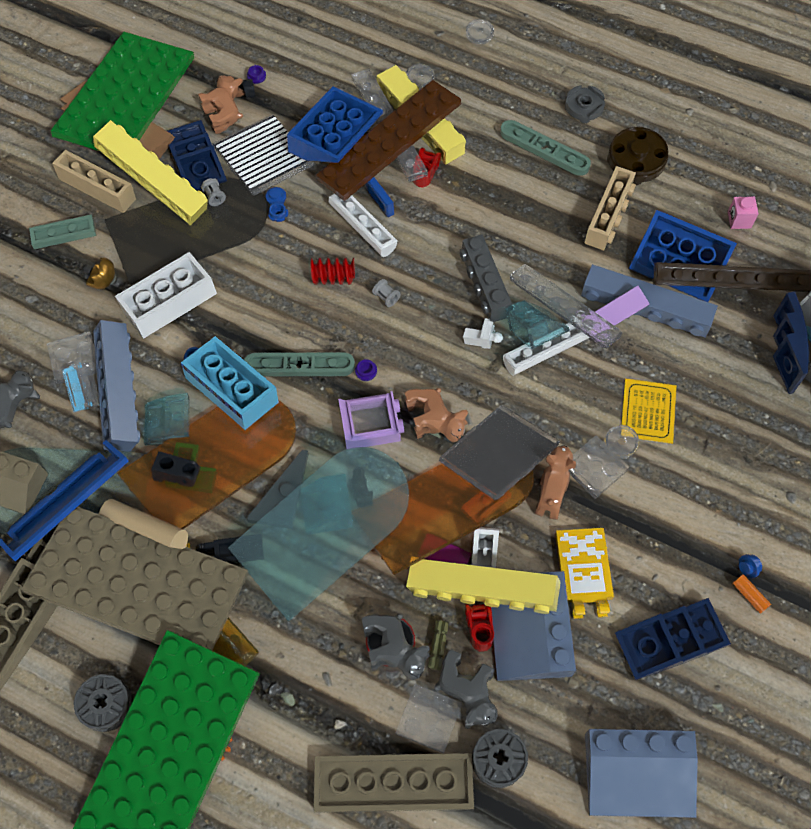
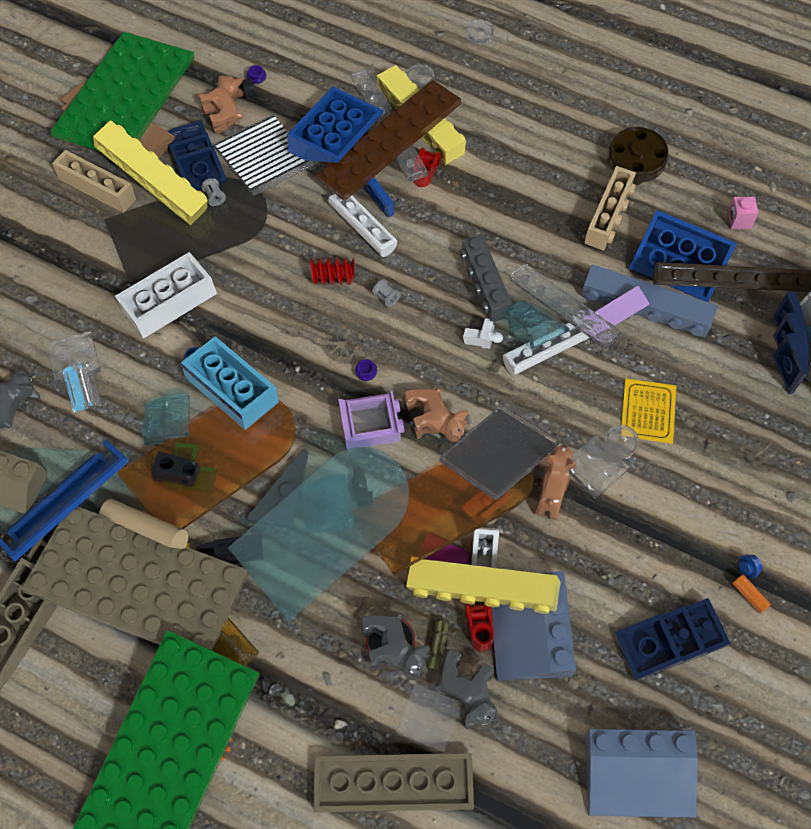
sand green plate [29,214,97,249] -> none
dark grey wheel [73,674,133,732] -> none
pearl gold hair [86,258,115,290] -> none
sand blue brick [93,320,140,452] -> none
sand green piece [244,352,355,376] -> none
blue plate [266,187,286,205] -> none
blue plate [268,202,288,222] -> none
dark grey wheel [472,729,528,788] -> none
sand green piece [500,120,591,176] -> none
yellow tile [555,528,614,619] -> none
dark grey plate [565,85,605,123] -> none

